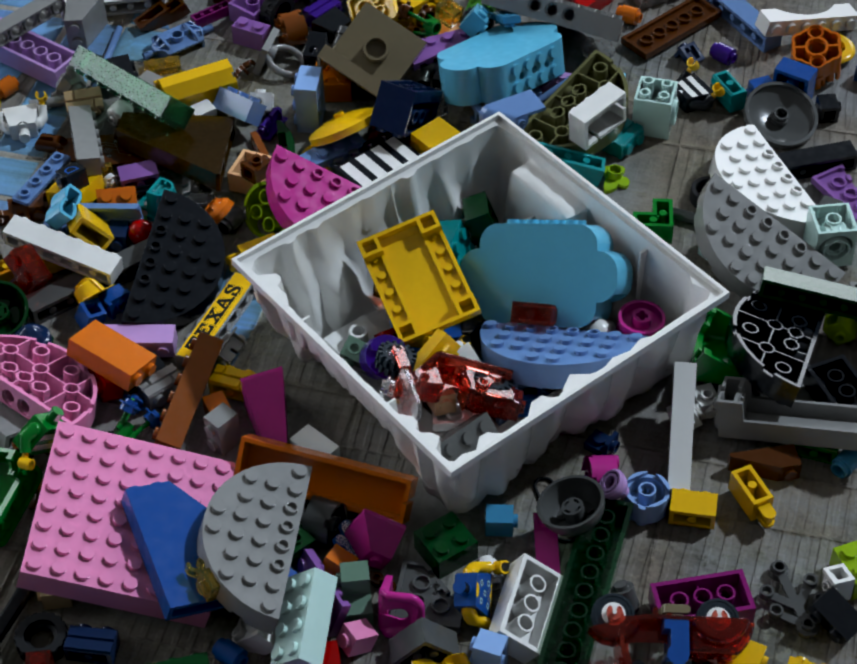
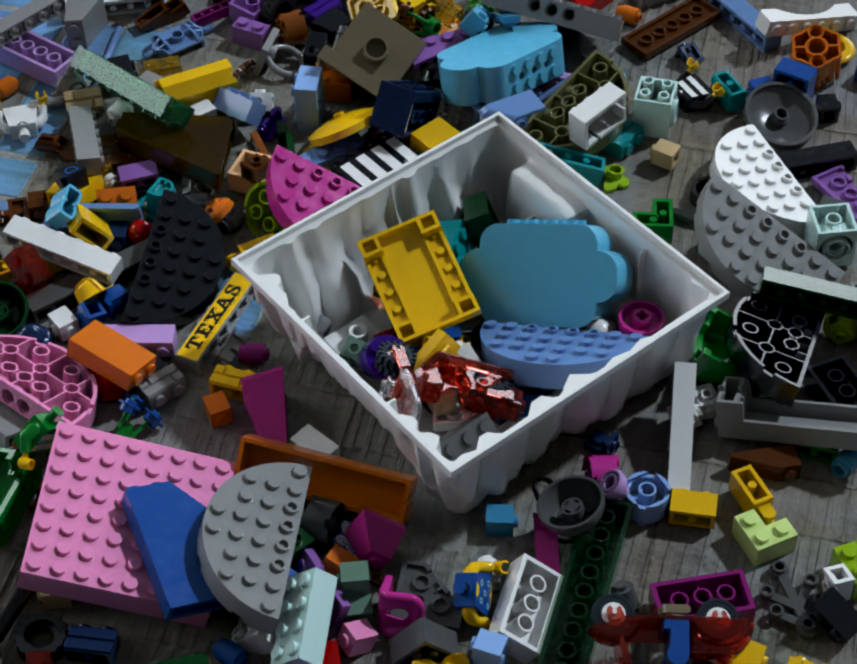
medium blue bracket [12,151,71,206] -> none
dark orange brick [151,331,224,450] -> none
clear yellow plate [185,558,220,603] -> none
light grey brick [203,402,241,456] -> none
dark green brick [414,511,478,579] -> none
clear red brick [510,301,557,326] -> none
dark purple brick [709,42,737,66] -> none
none -> white brick [47,305,80,342]
none -> magenta brick [238,343,270,365]
none -> dark grey slope [316,314,332,339]
none -> tan brick [650,138,681,171]
none -> yellowish green brick [731,509,798,567]

